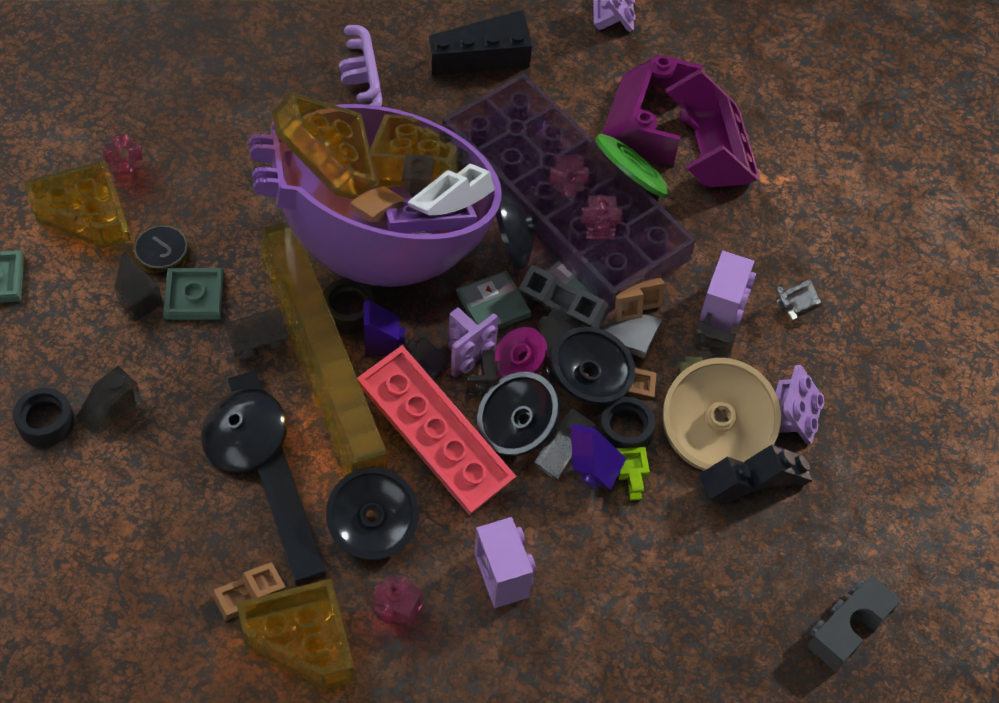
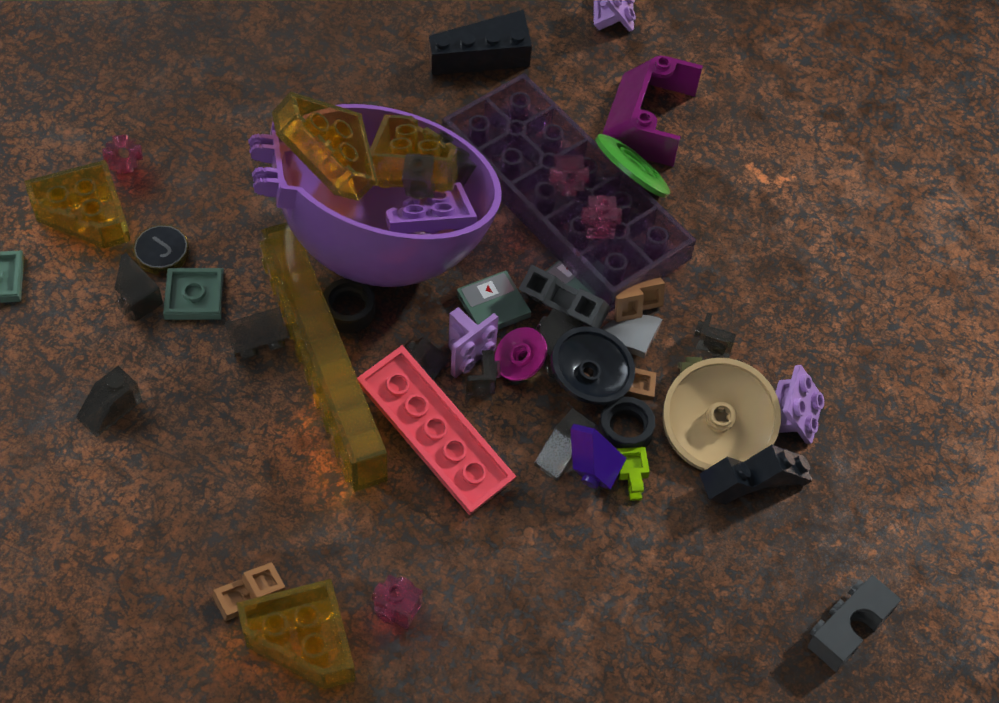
black tyre [13,387,74,447] -> none
black dish [201,389,287,473] -> none
black tile [227,370,326,585] -> none
black dish [326,467,419,560] -> none
lavender piece [339,25,382,106] -> none
medium nougat slope [348,186,406,223] -> none
dark purple slope [364,301,405,356] -> none
white slope [408,164,495,215] -> none
lavender brick [474,517,536,608] -> none
black dish [477,372,560,456] -> none
black dish [496,189,537,271] -> none
magenta windscreen [665,69,760,188] -> none
lavender brick [698,250,756,335] -> none
clear smoke bracket [776,279,823,320] -> none

